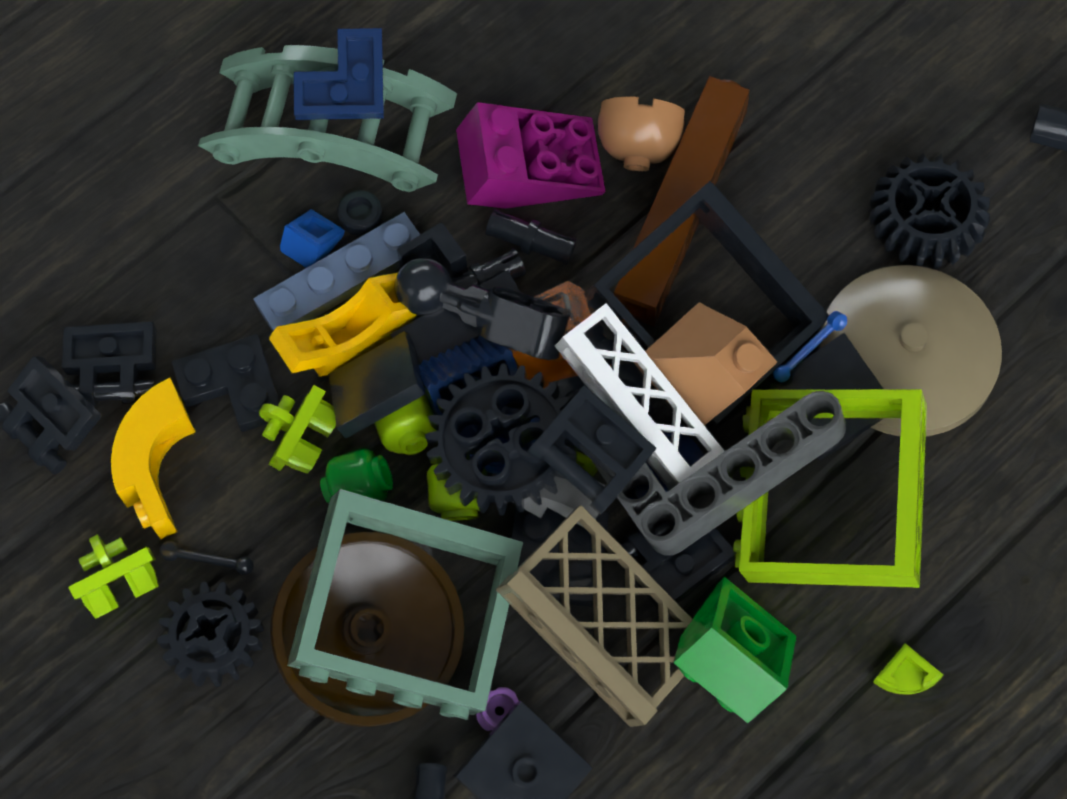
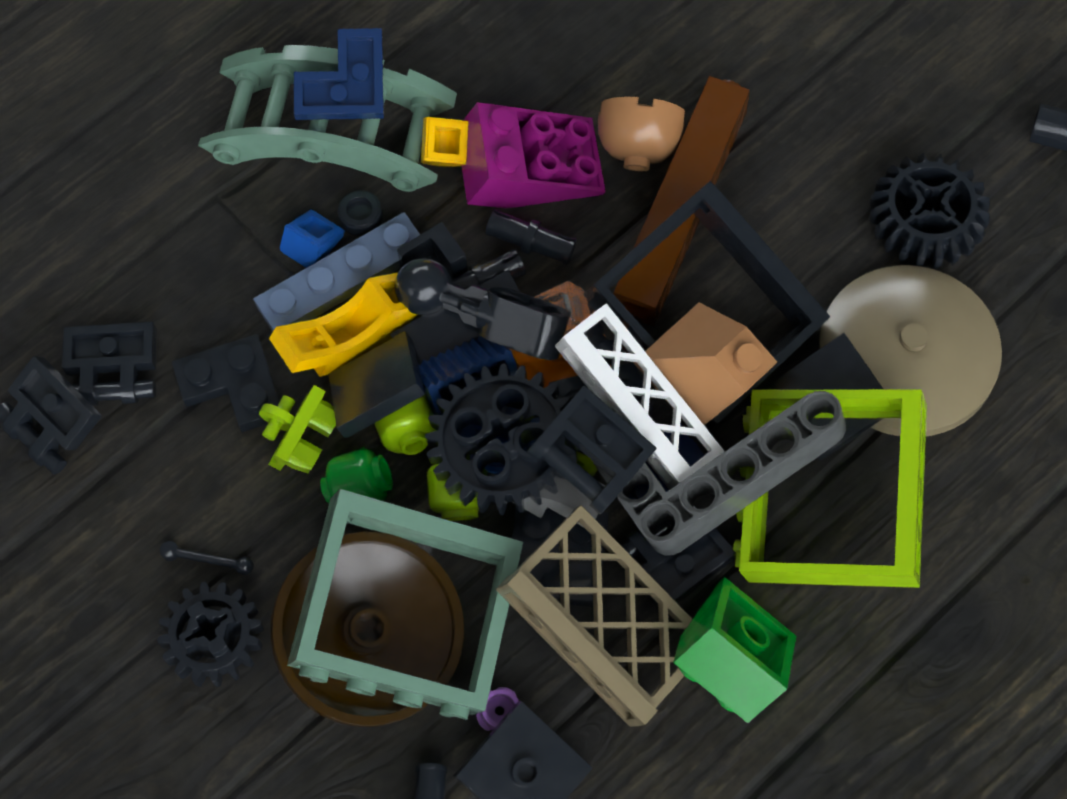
lime hips [68,534,159,619] -> none
yellow arch [111,378,195,540] -> none
blue hinge [772,311,847,382] -> none
lime tile [873,643,944,694] -> none
none -> yellow brick [421,117,469,167]

